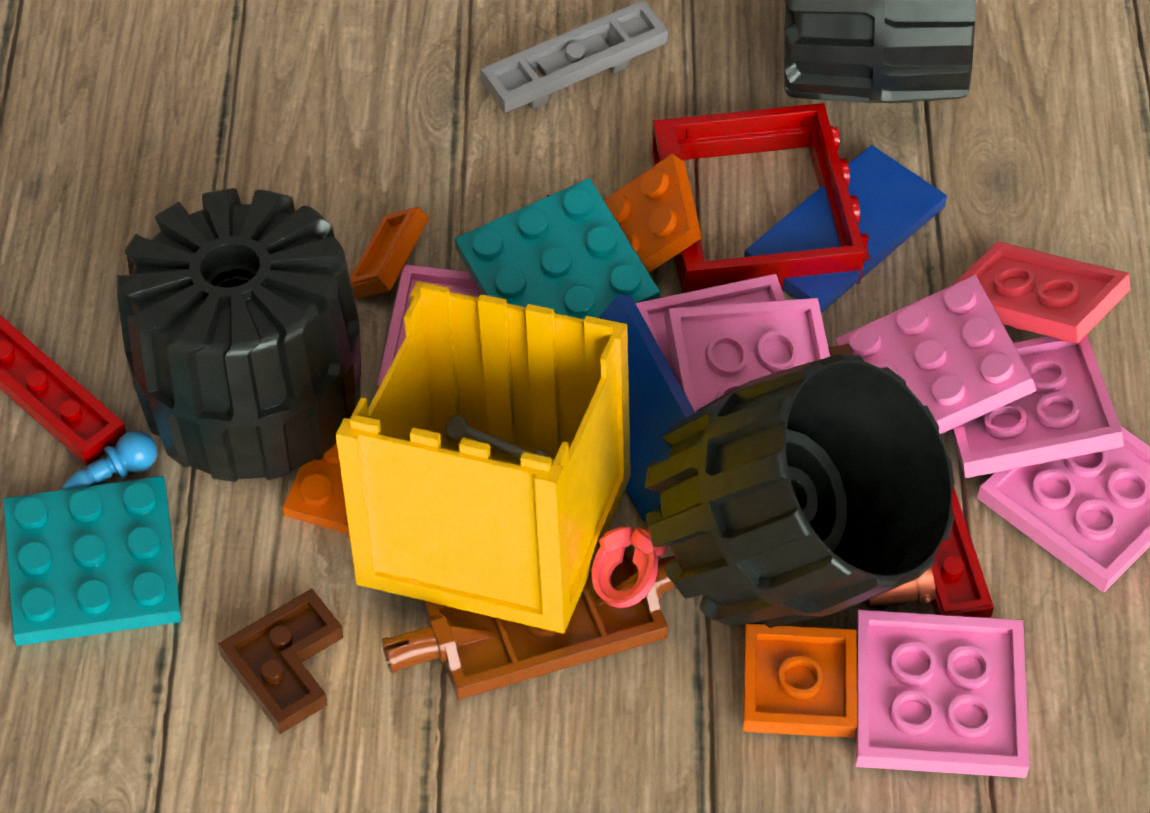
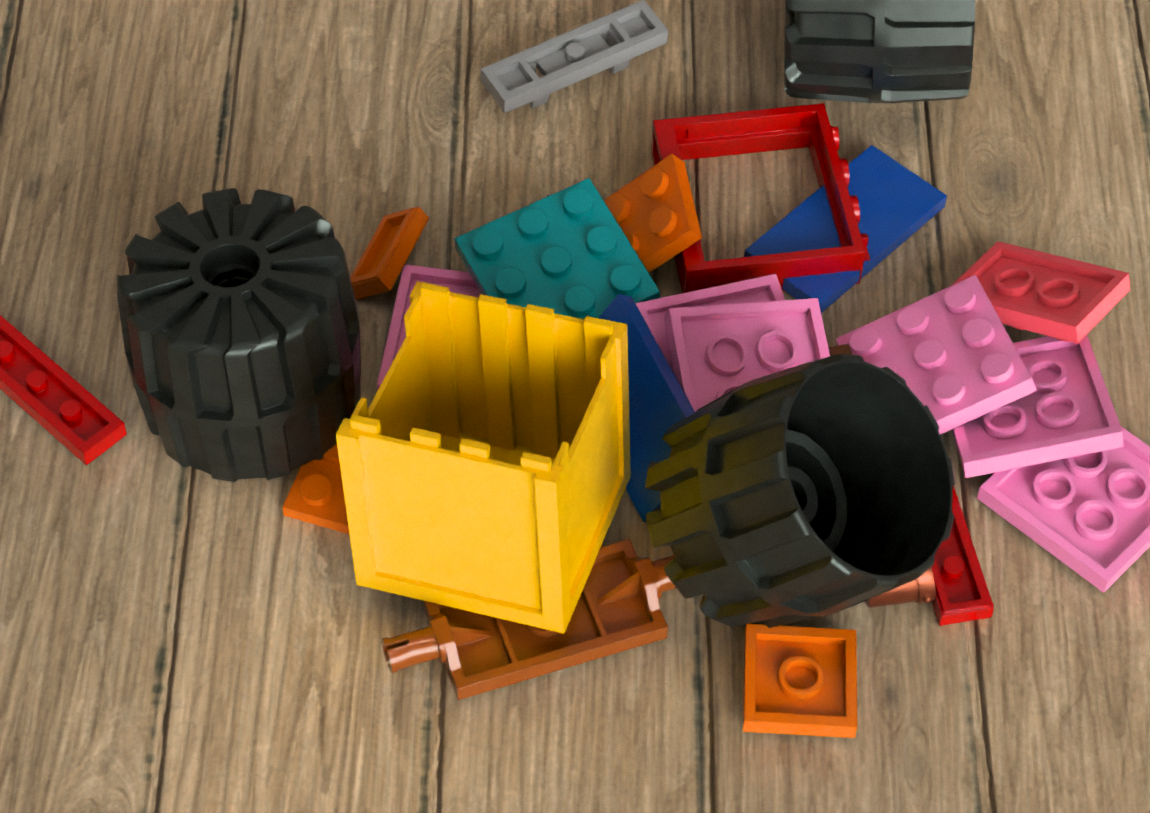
teal plate [3,476,182,646] -> none
dark azure bar [62,431,157,490] -> none
reddish brown plate [218,588,343,734] -> none
light grey hinge [445,415,549,458] -> none
coral piece [592,526,668,608] -> none
bright pink plate [856,610,1029,778] -> none

